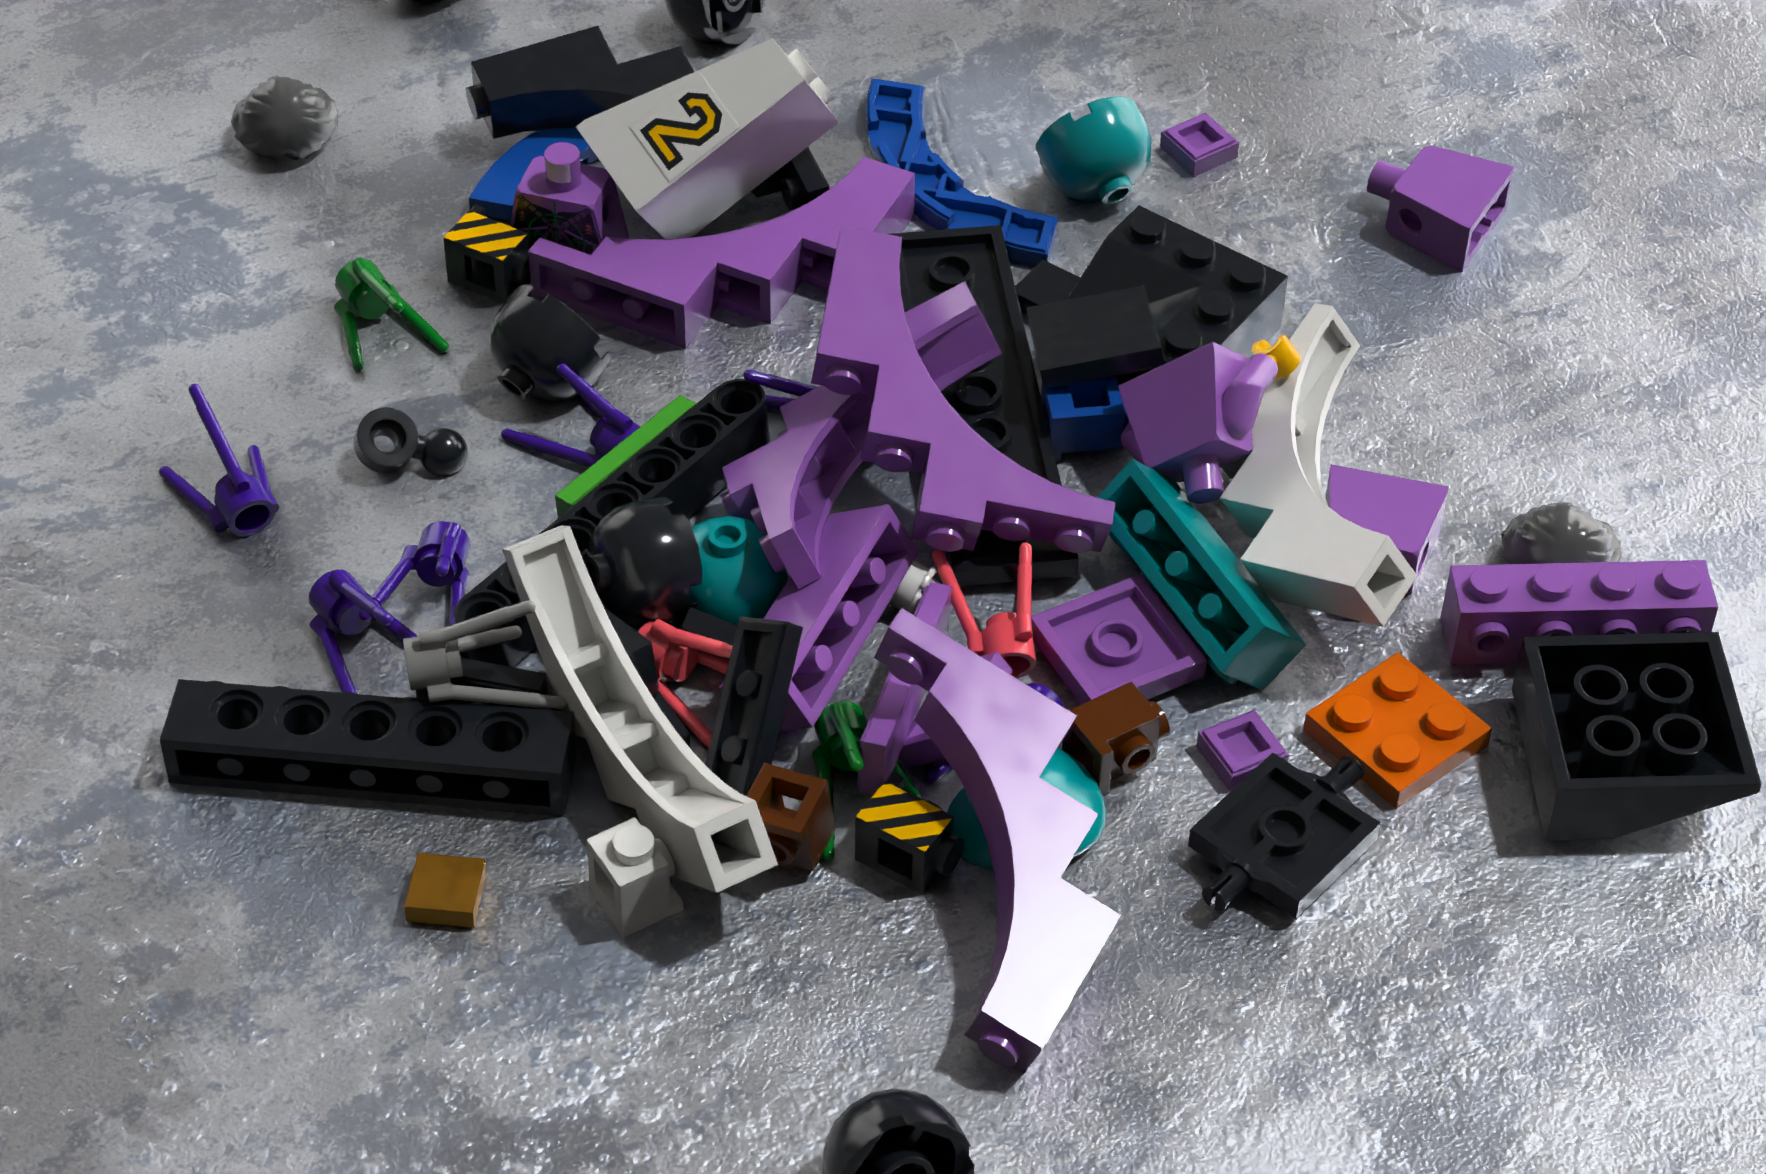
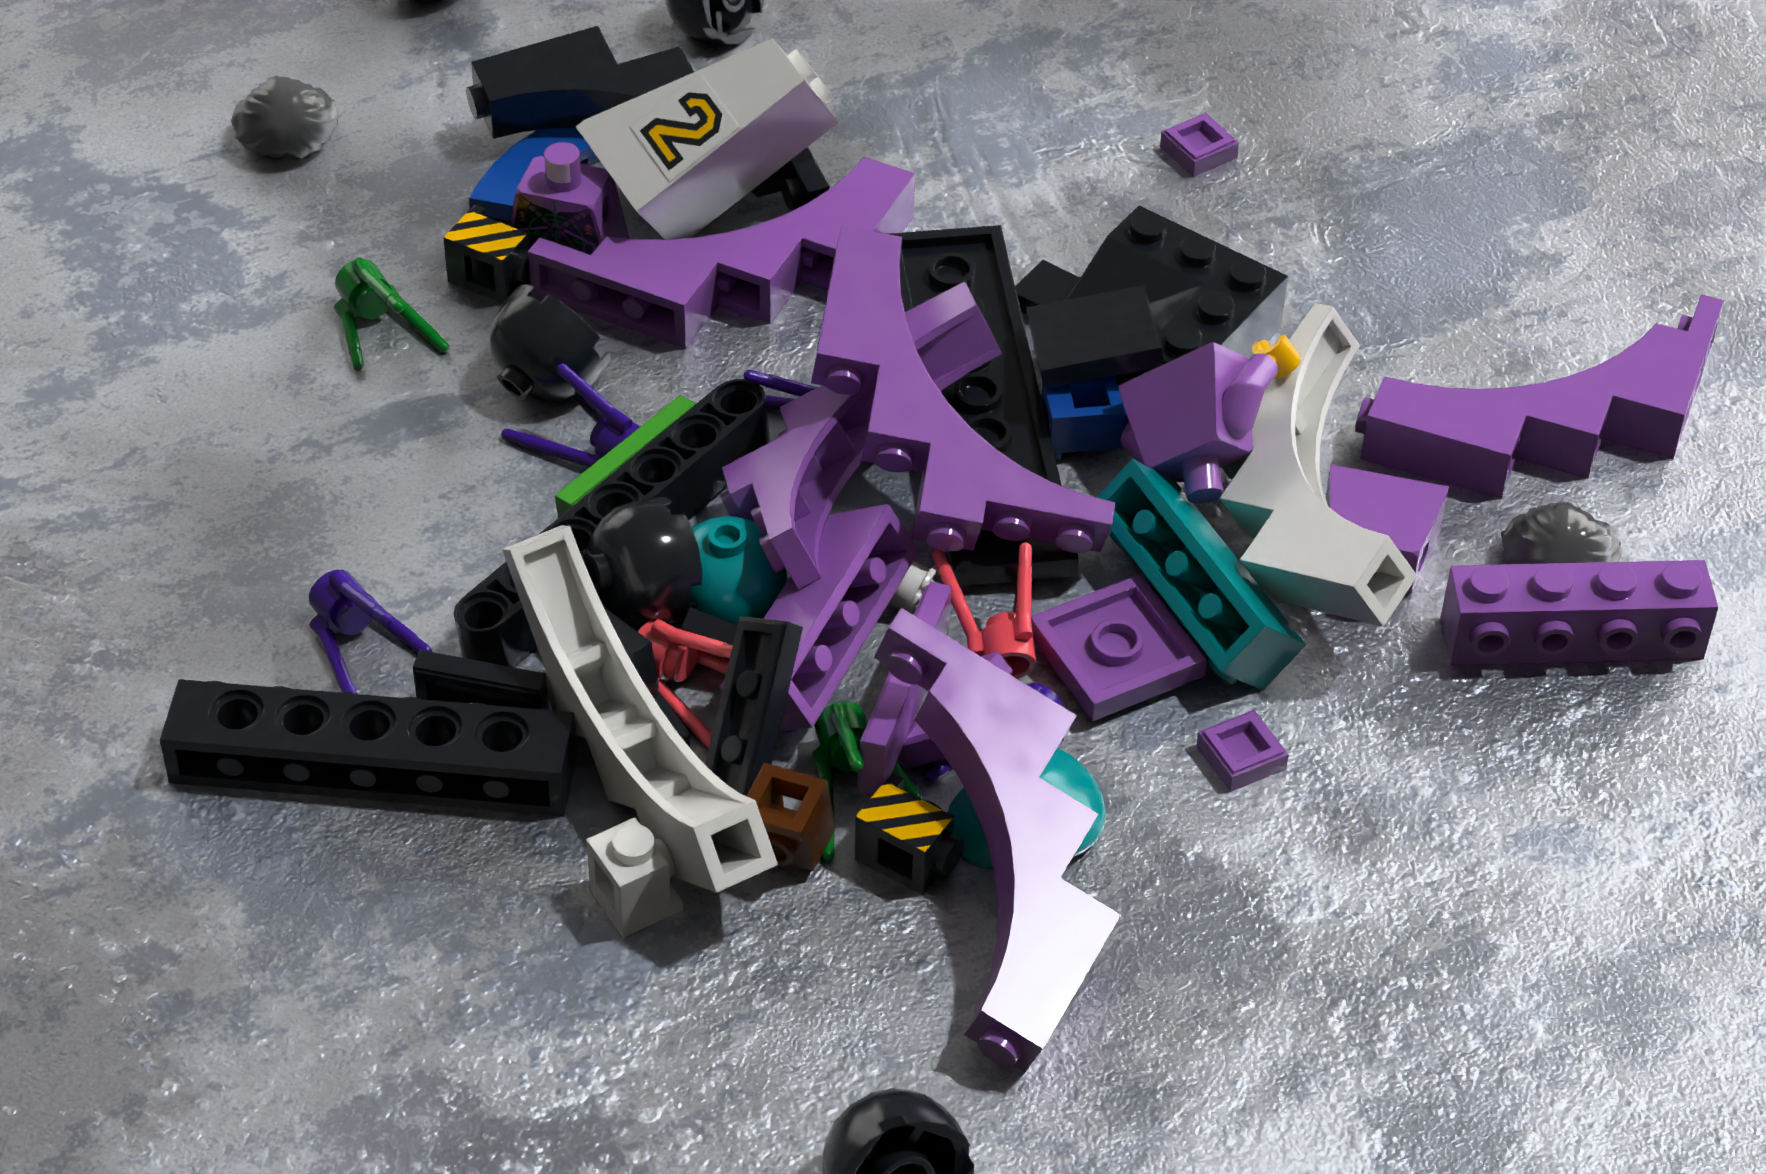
dark purple plant [159,384,279,537] -> none
black plate [354,407,468,476] -> none
dark purple plant [359,521,471,657] -> none
light grey plant [403,600,566,710] -> none
pearl gold tile [404,853,487,928] -> none
blue tile [866,78,1058,267] -> none
teal cylinder [1036,96,1152,205] -> none
reddish brown brick [1062,681,1170,796] -> none
black plate [1188,753,1381,919] -> none
orange plate [1303,652,1492,809] -> none
medium lavender torso [1367,146,1515,272] -> none
black slope [1511,632,1762,841] -> none
none -> medium lavender arch [1355,294,1724,499]

